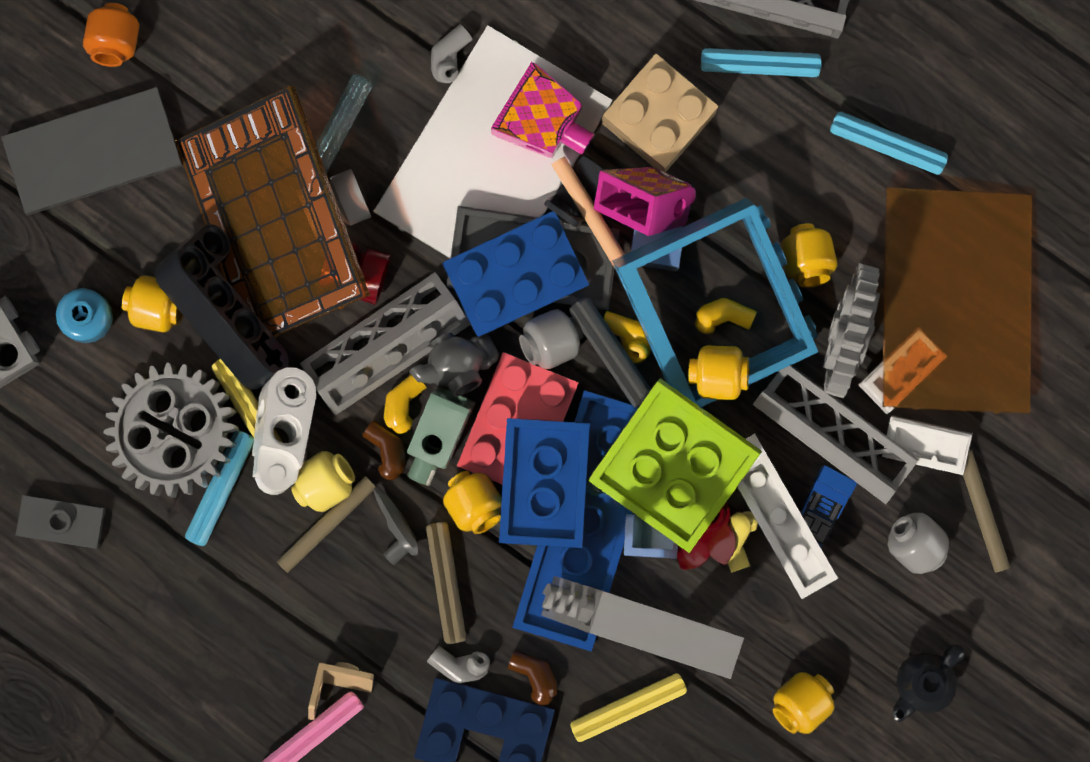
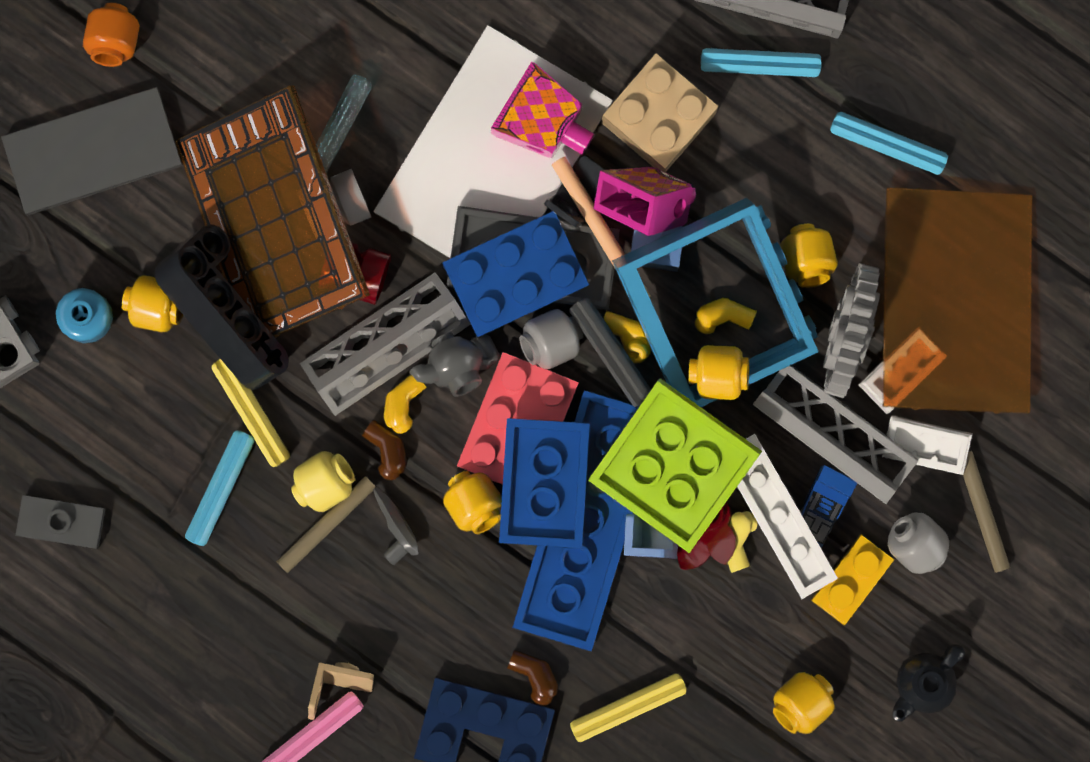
light grey gear [104,363,239,498] -> none
white piece [252,367,316,495] -> none
sand green torso [407,387,476,486] -> none
dark tan axle [426,522,466,644] -> none
light grey arm [427,646,490,684] -> none
light grey arm [431,24,473,83] -> none
light grey window [541,576,744,679] -> none
none -> yellow plate [811,535,894,625]

